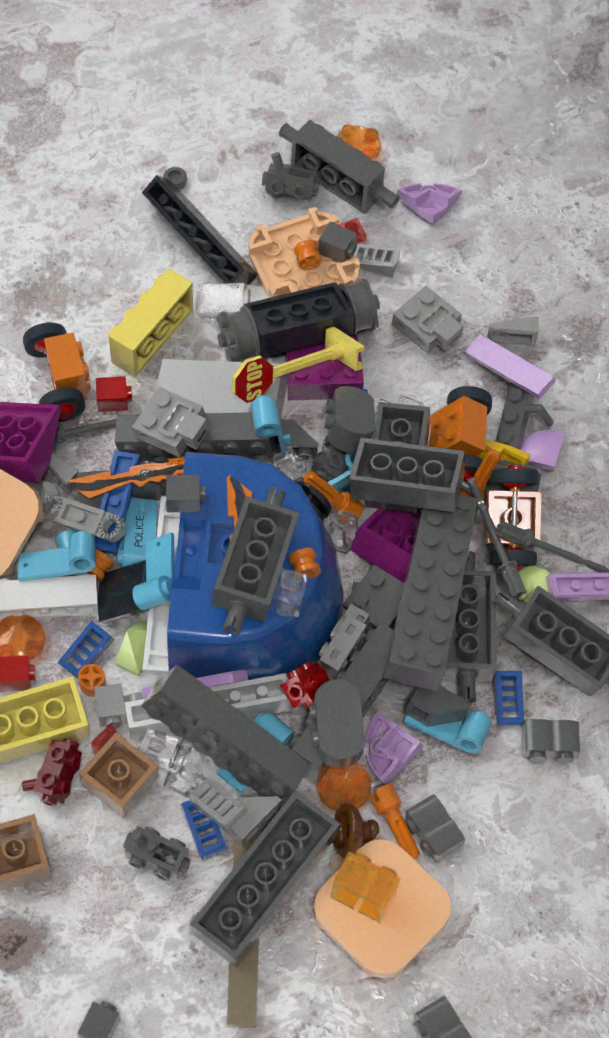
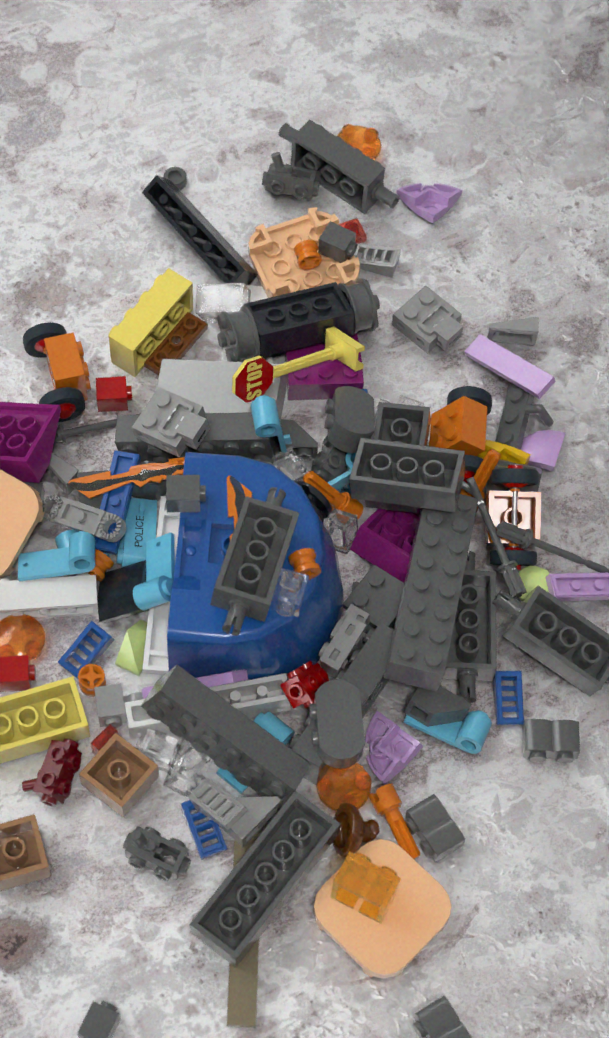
none -> dark orange tile [144,312,208,376]

